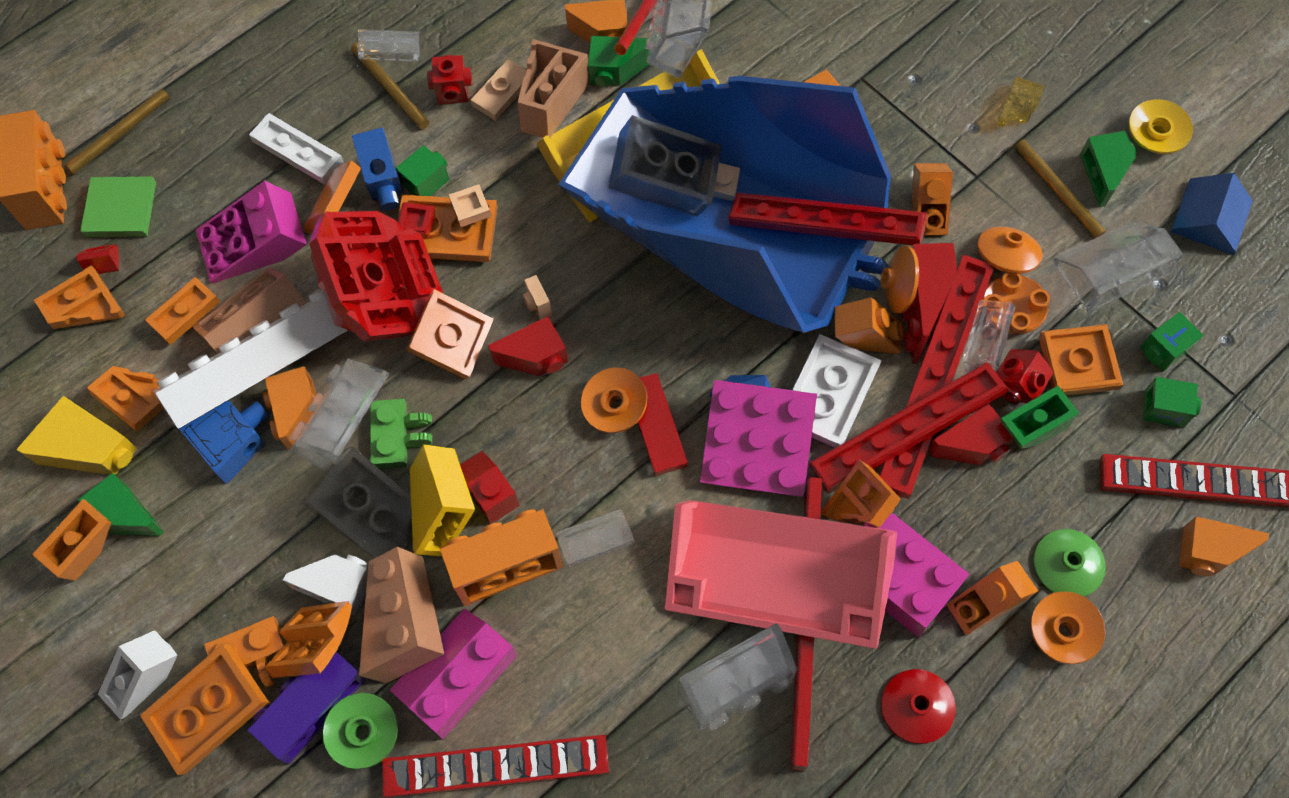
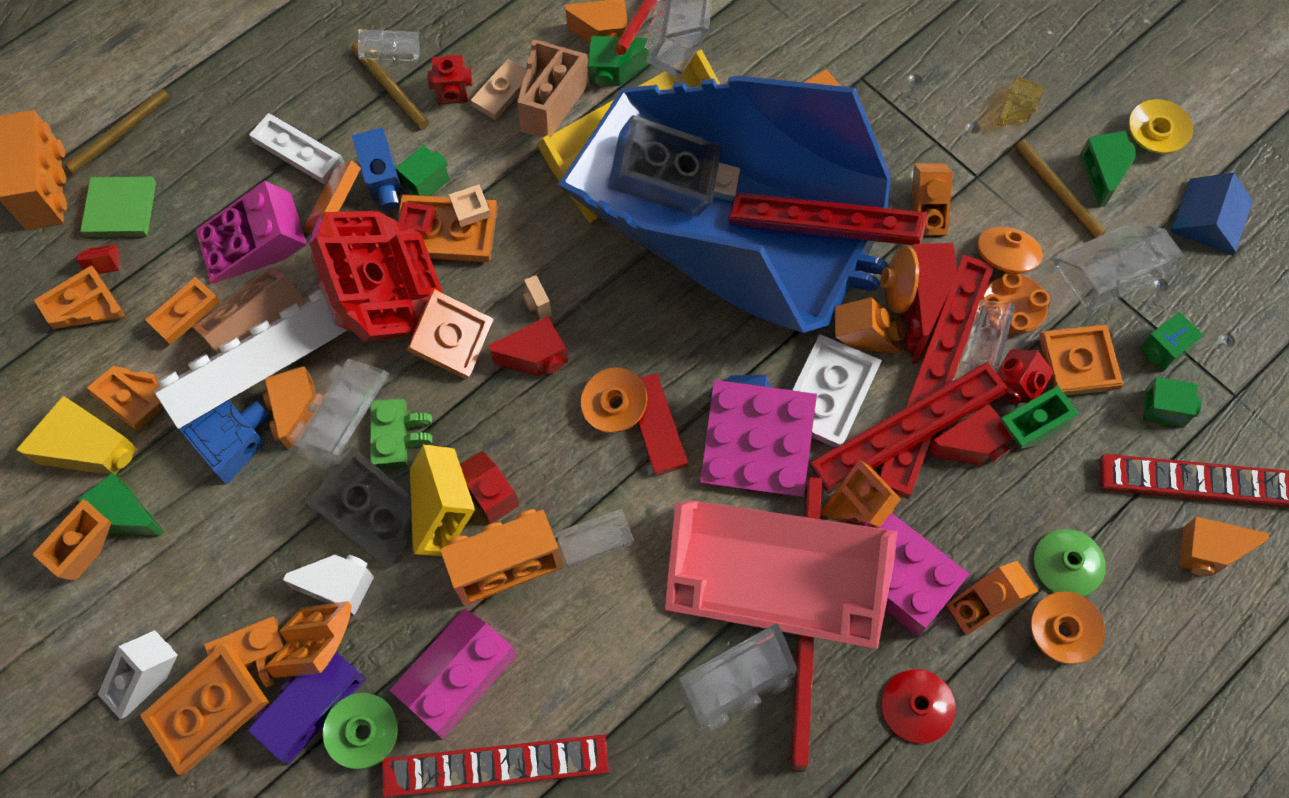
nougat wedge [359,547,444,683] -> none

